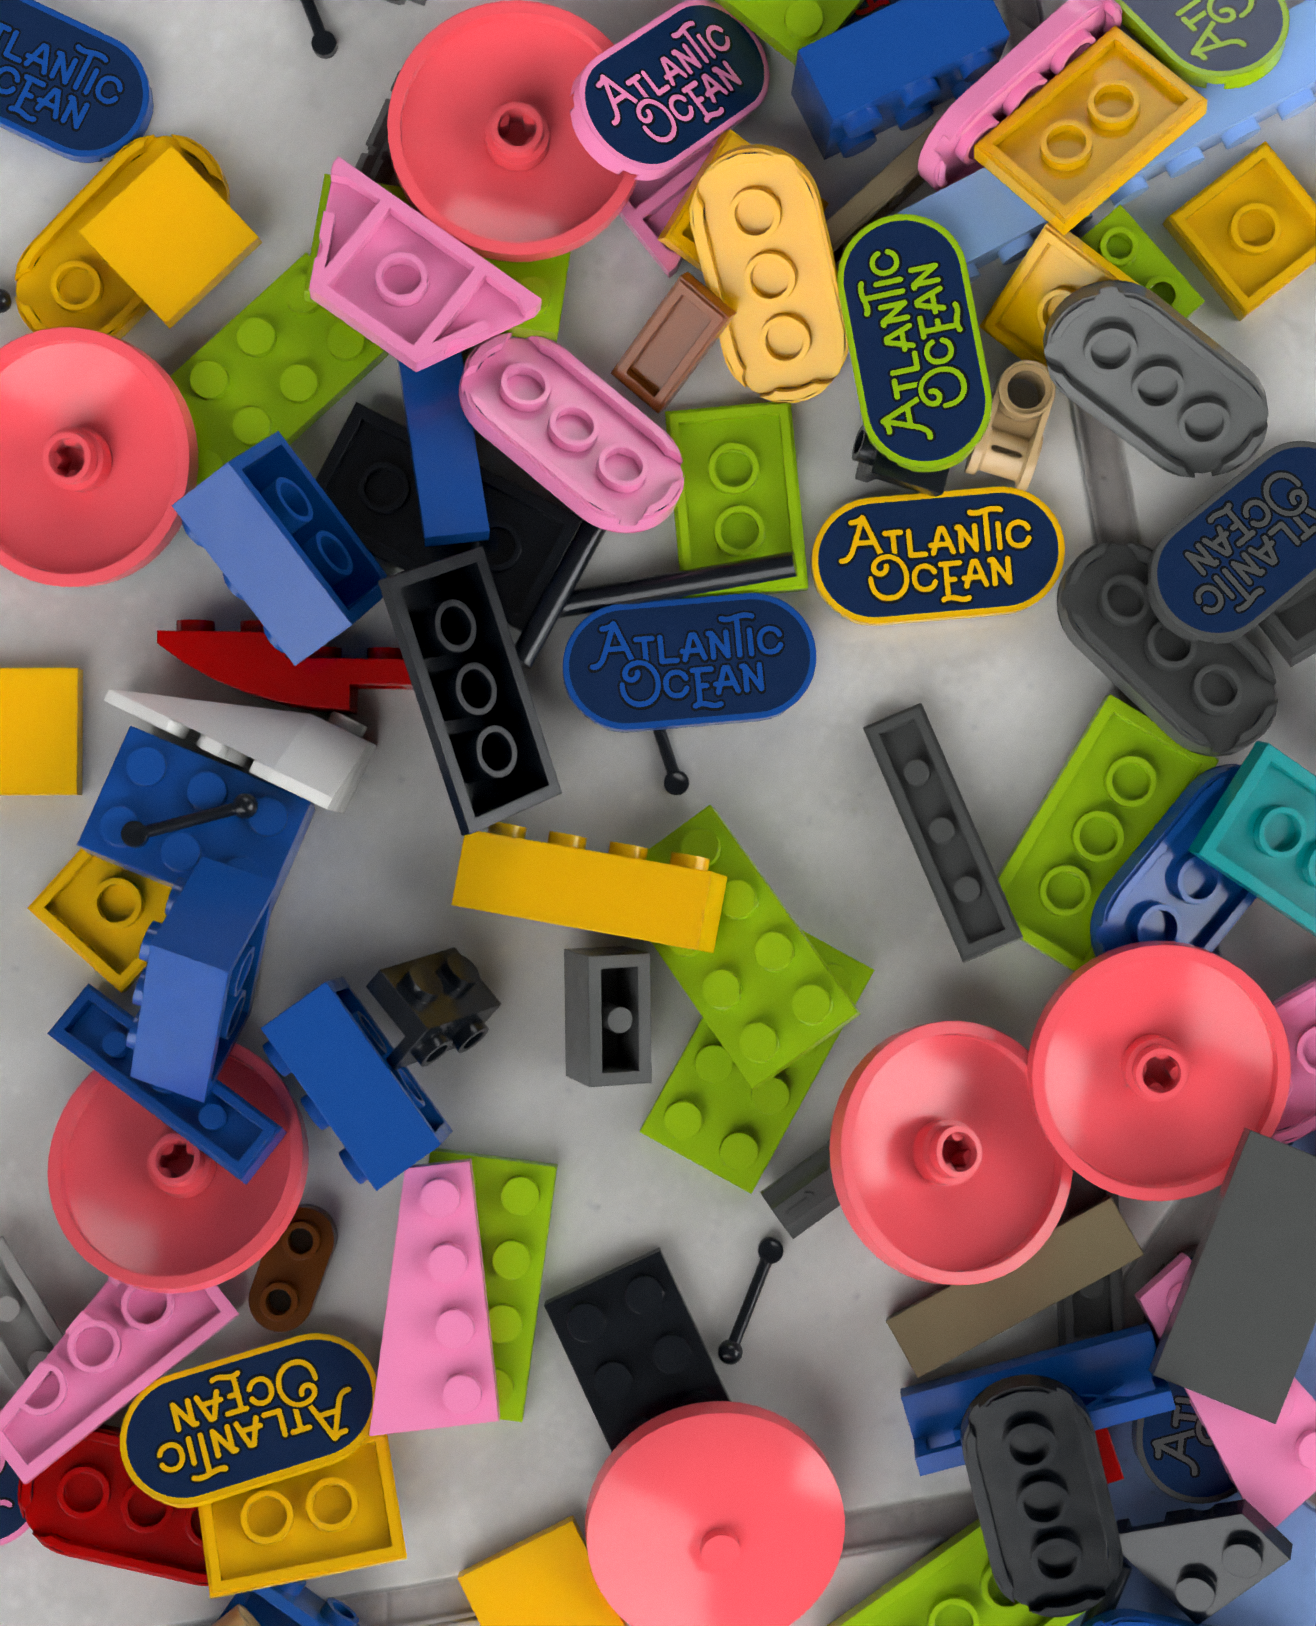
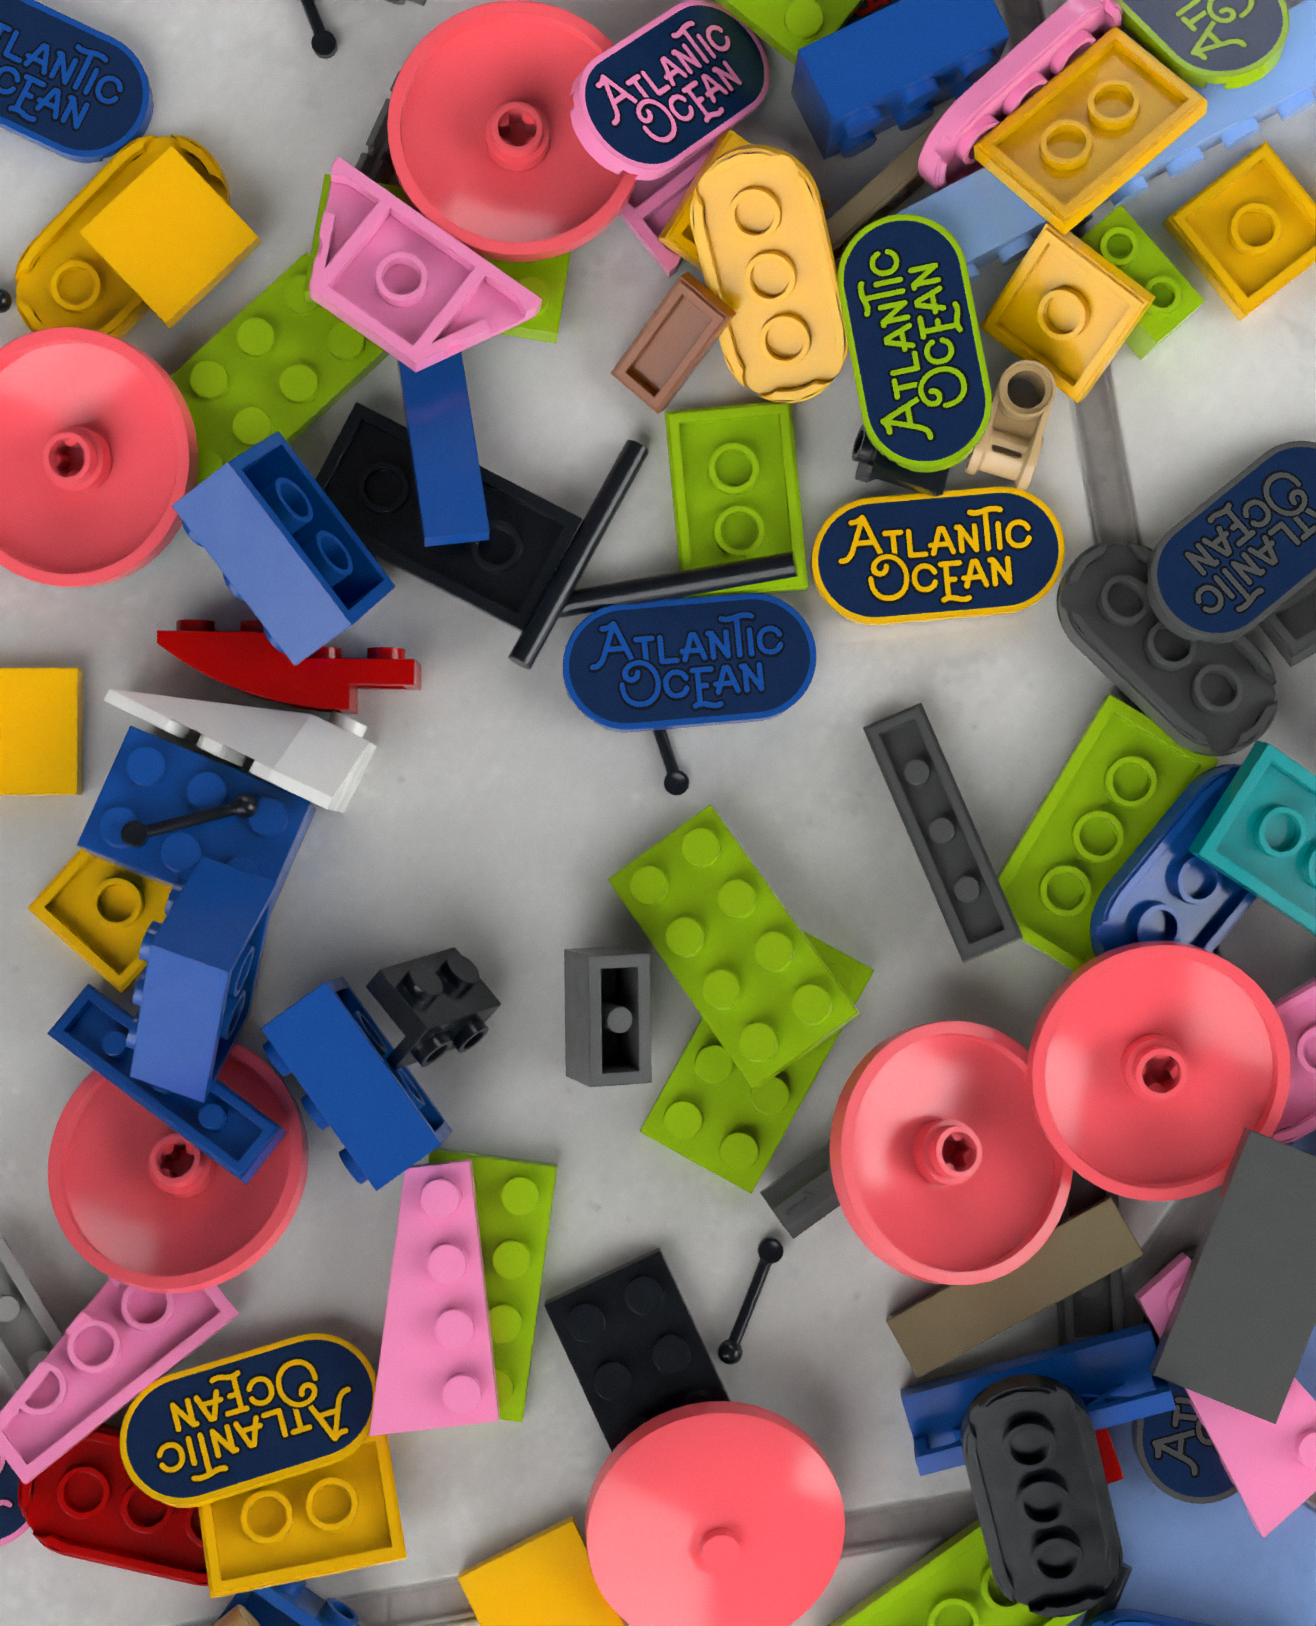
reddish brown plate [248,1204,338,1332] -> none
black slope [378,546,562,836] -> none
yellow brick [451,822,727,953] -> none
bright pink tile [459,333,685,533] -> none
dark grey tile [1043,280,1269,478] -> none
wing [1116,1499,1293,1625] -> none

